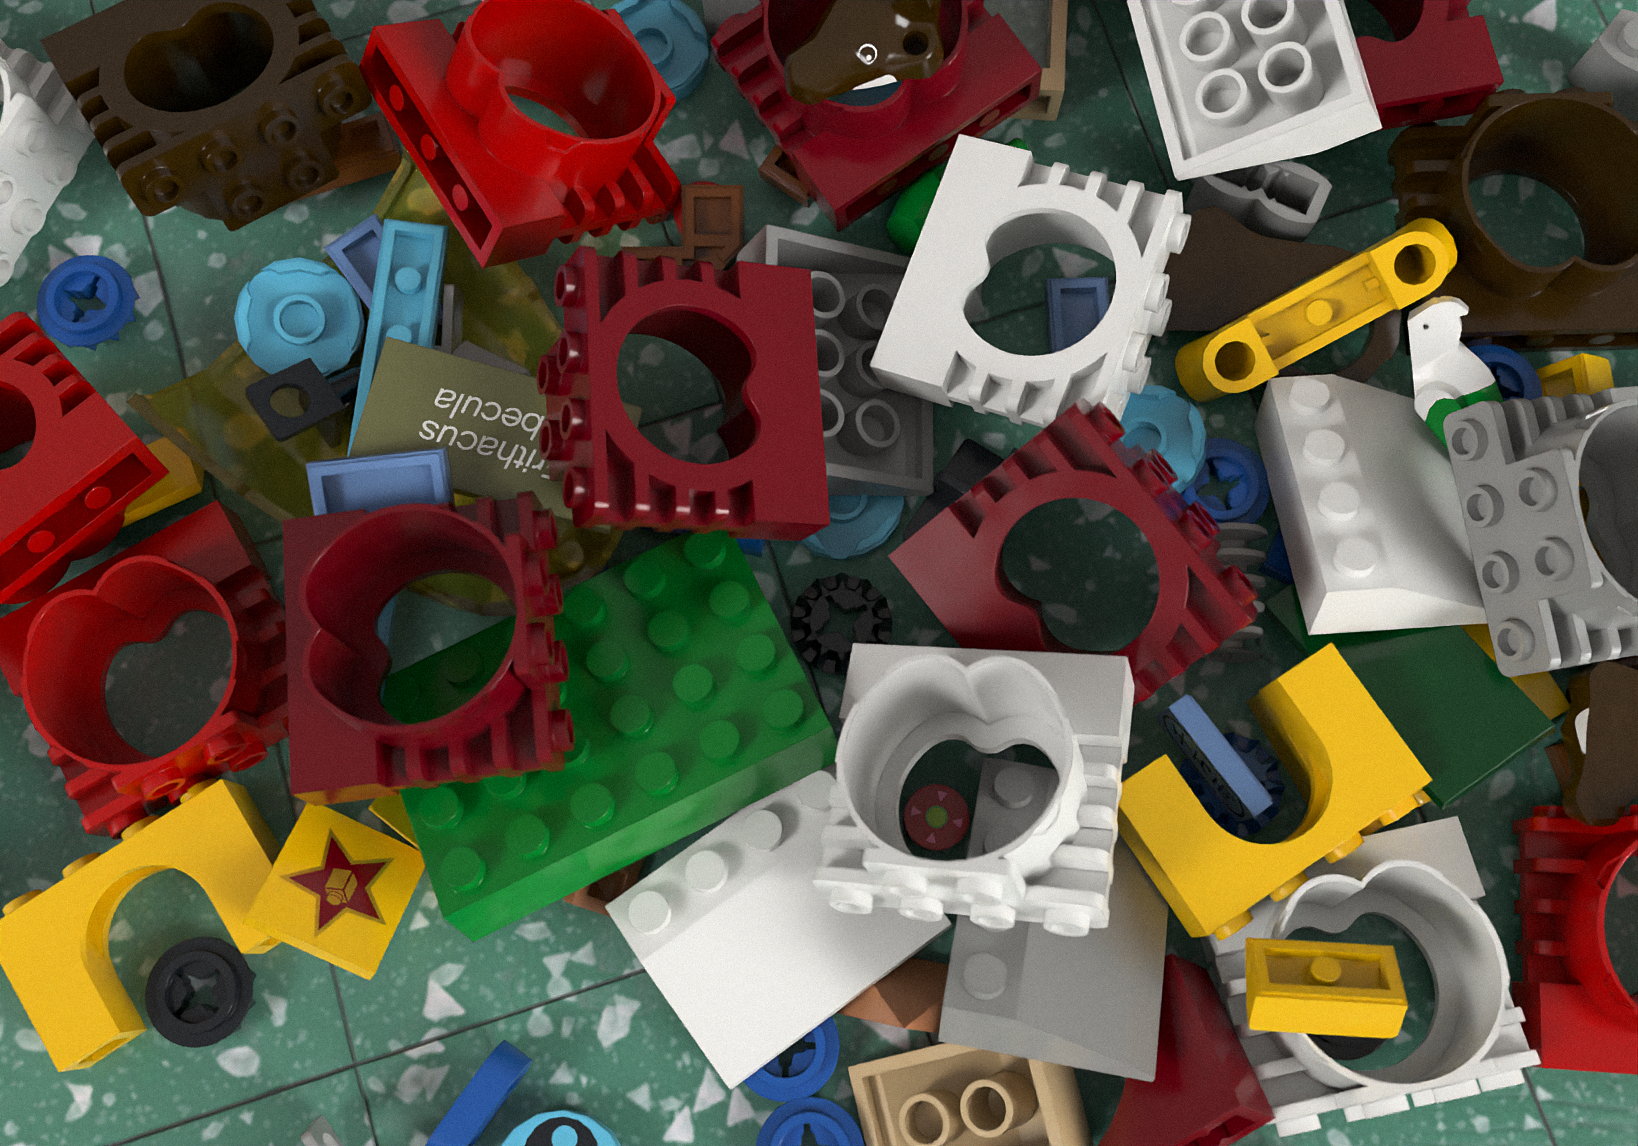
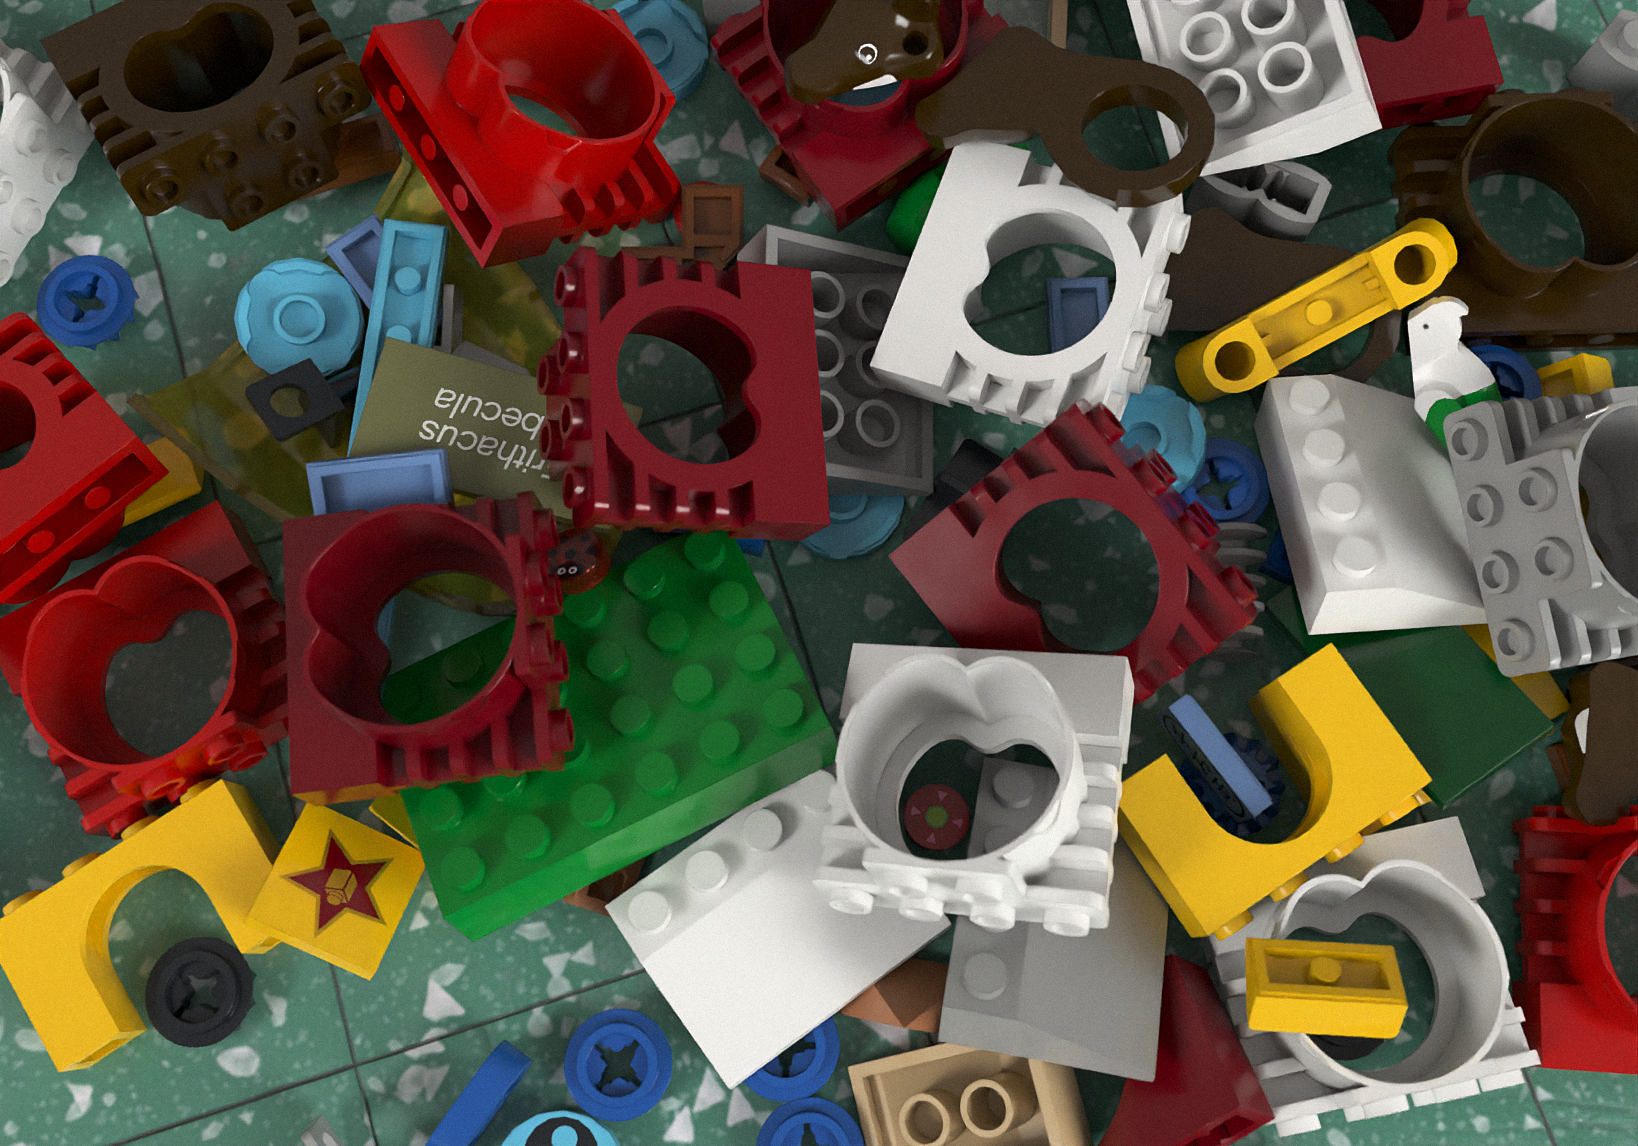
black gear [791,572,893,675] -> none
none -> clear red tile [548,528,611,595]
none -> blue gear [564,1009,673,1122]
none -> dark brown animal [915,26,1215,208]

